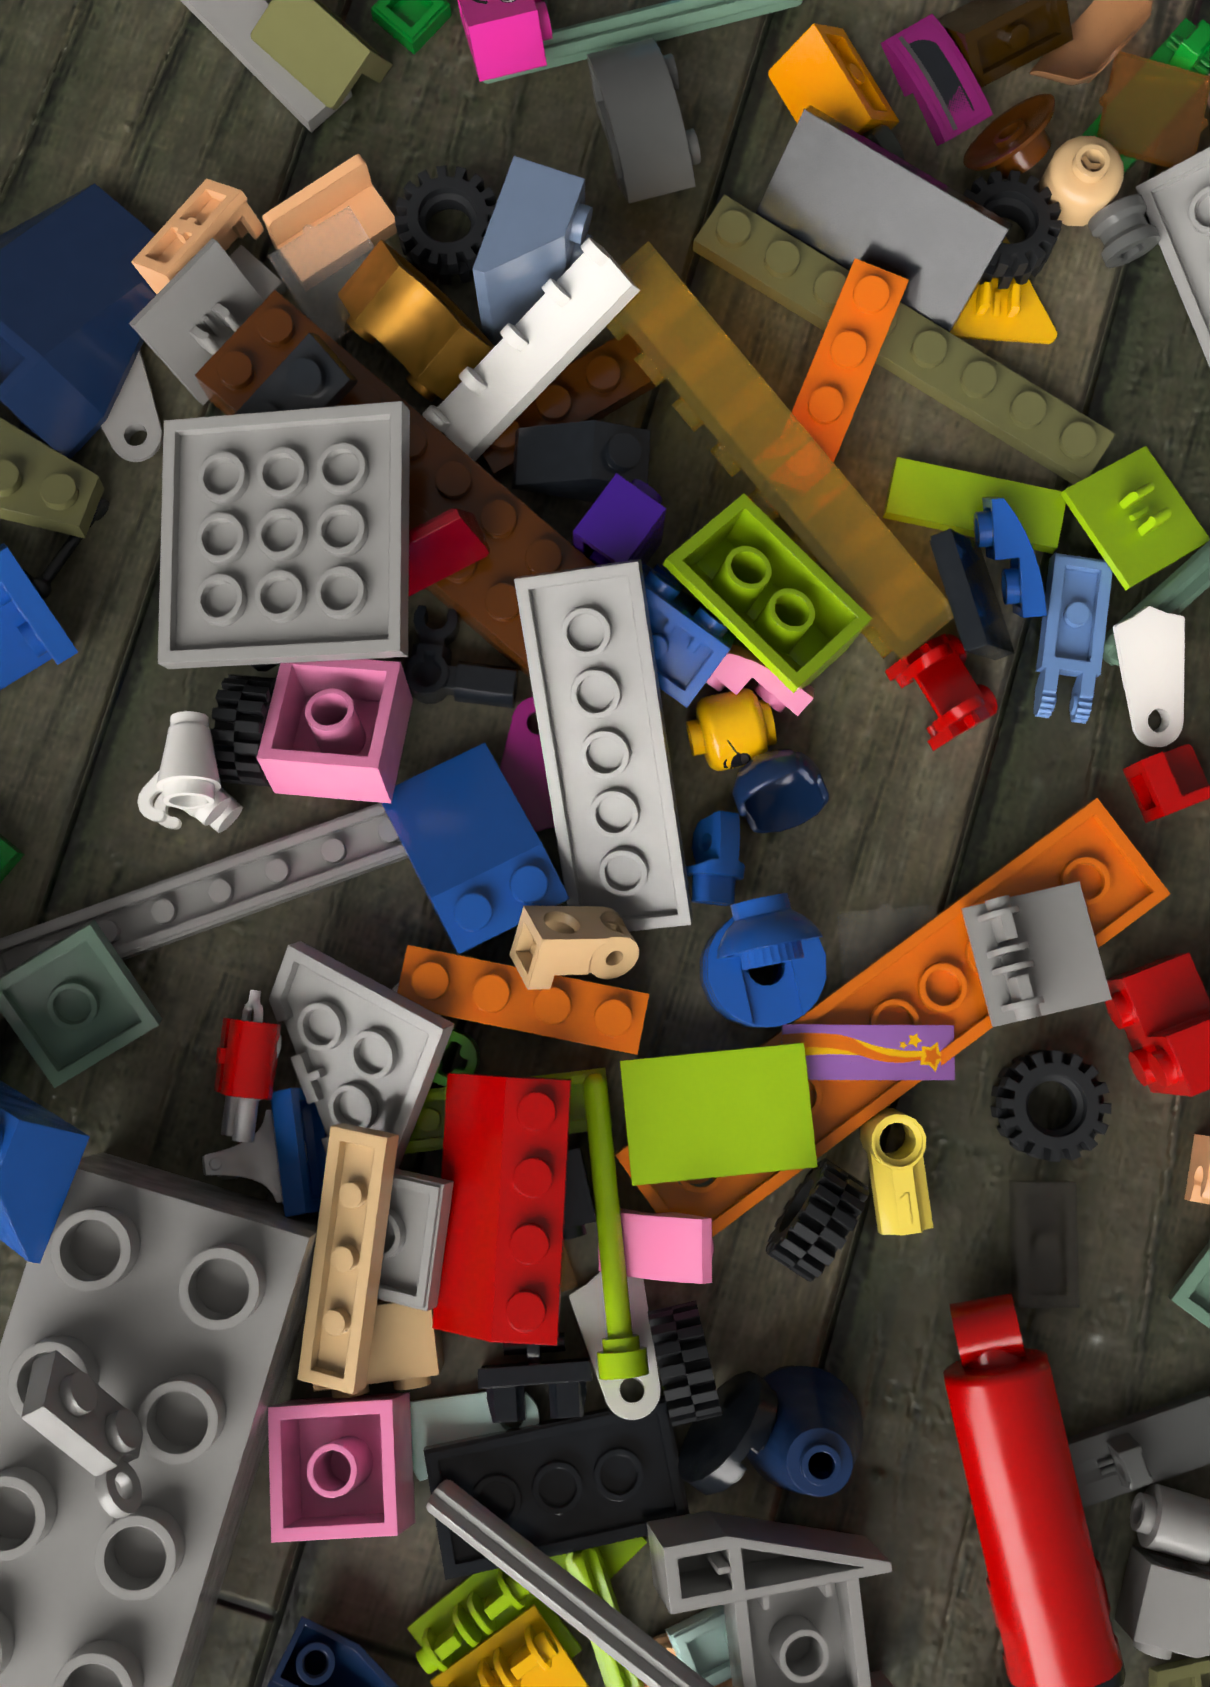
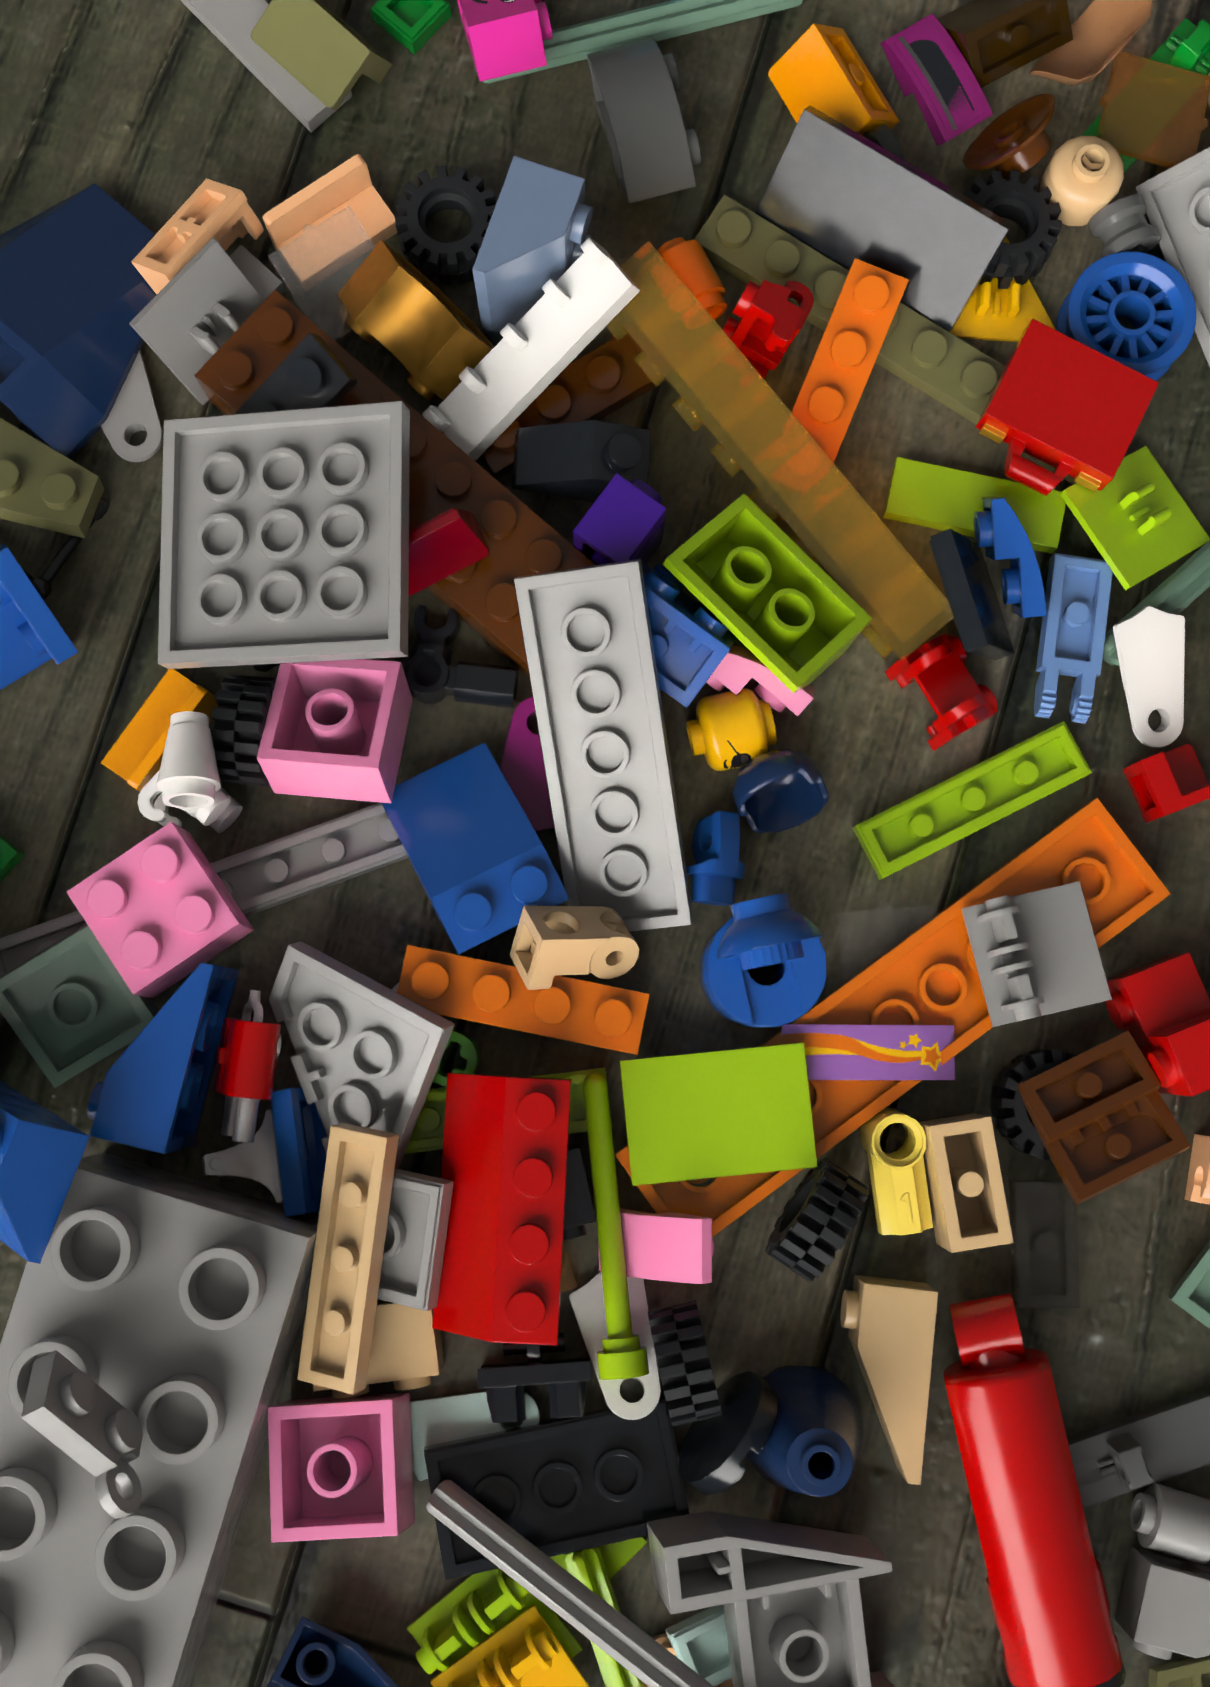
none -> bright pink brick [67,822,254,998]
none -> blue slope [87,962,239,1154]
none -> light orange panel [101,669,218,798]
none -> orange brick [649,237,727,331]
none -> red piece [712,279,814,395]
none -> tan slope [840,1275,938,1485]
none -> lime tile [852,721,1092,880]
none -> tan brick [918,1113,1014,1253]
none -> red piece [975,318,1159,496]
none -> reddish brown slope [1017,1030,1191,1205]
none -> blue wheel [1056,252,1196,381]

